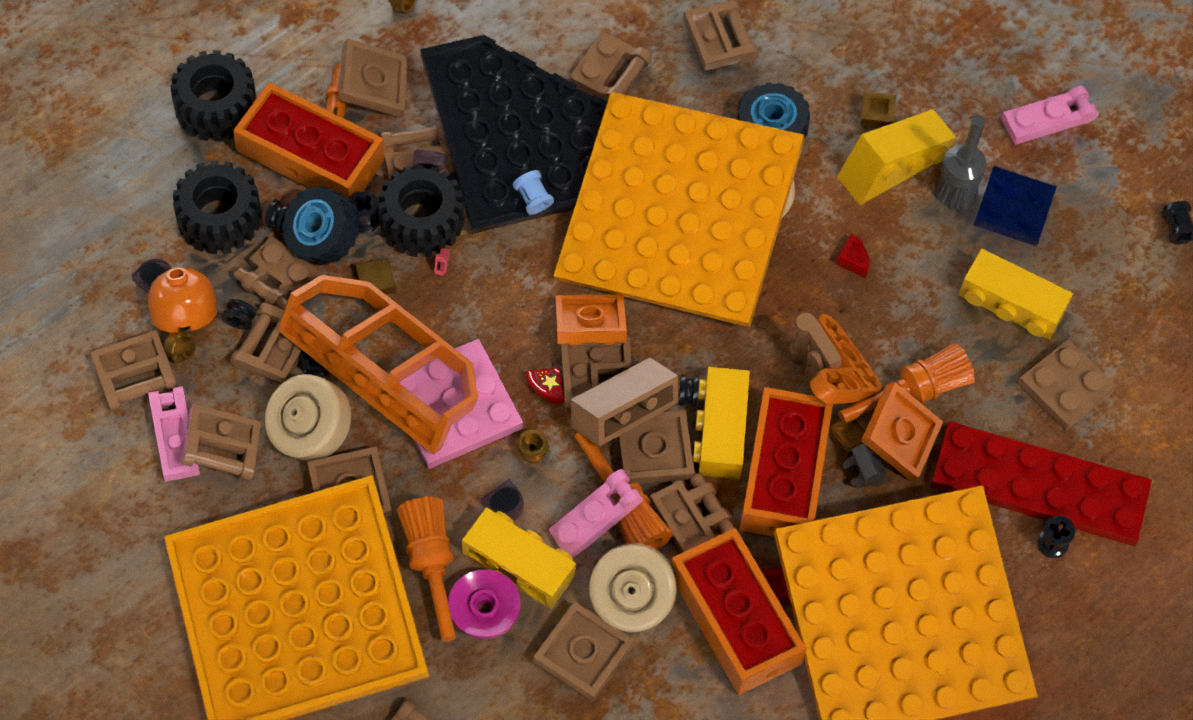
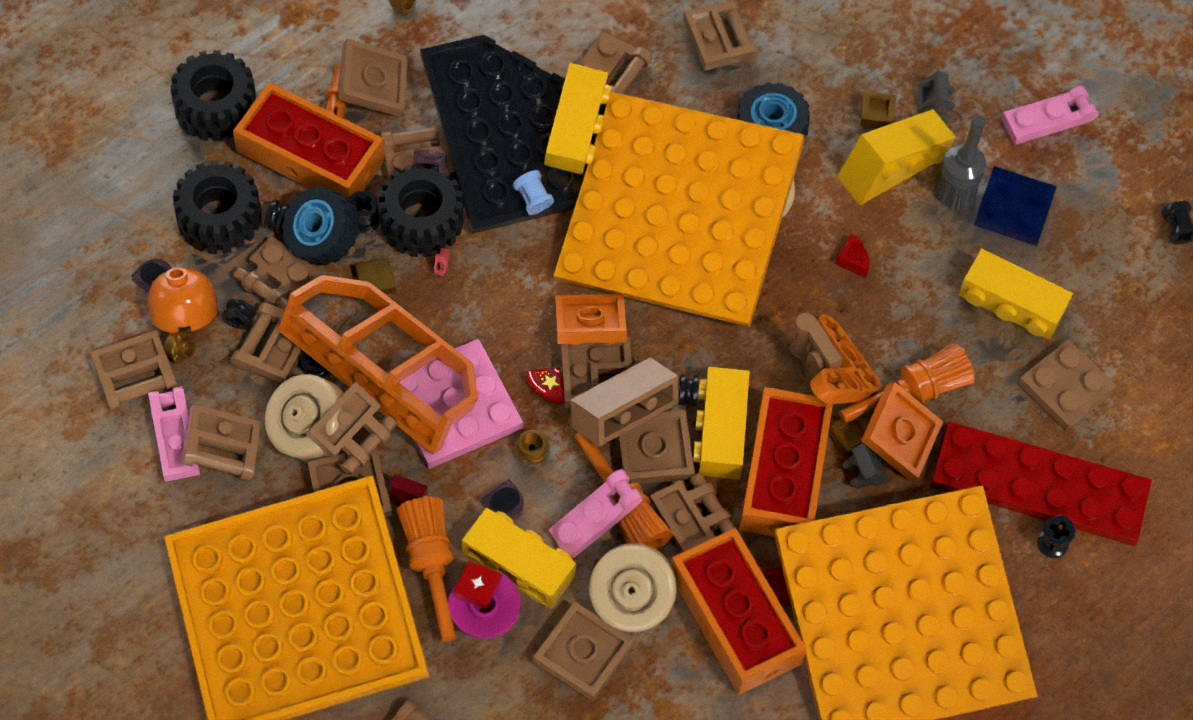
none -> medium nougat plate [306,381,397,475]
none -> dark red plate [389,474,428,507]
none -> red tile [454,561,502,609]
none -> yellow brick [544,63,612,175]
none -> dark grey tile [917,70,955,113]

